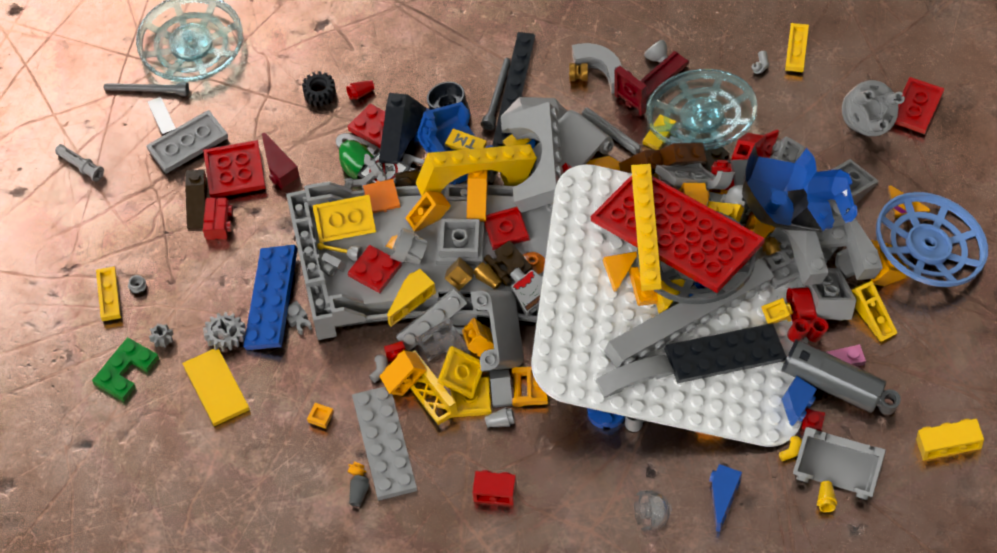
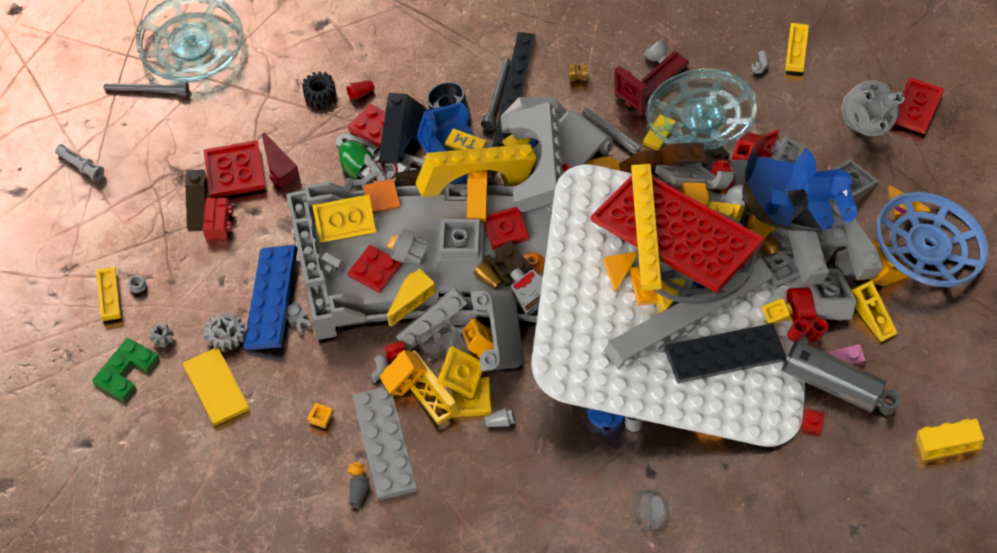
light grey plate [146,110,229,174] -> none
white sticker [148,97,176,134] -> none
hinge [317,242,363,261] -> none
light orange slope [405,191,451,232] -> none
pearl gold panel [445,257,474,291] -> none
red brick [472,470,516,506] -> none
light grey slope [489,369,512,408] -> none
light orange plate [511,367,548,407] -> none
light grey arch [572,43,622,94] -> none
light grey slope [595,355,674,398] -> none
blue slope [709,464,742,532] -> none
yellow arm [779,436,802,462] -> none
blue slope [782,376,817,426] -> none
light grey windscreen [793,427,886,500] -> none
yellow cone [817,481,837,512] -> none

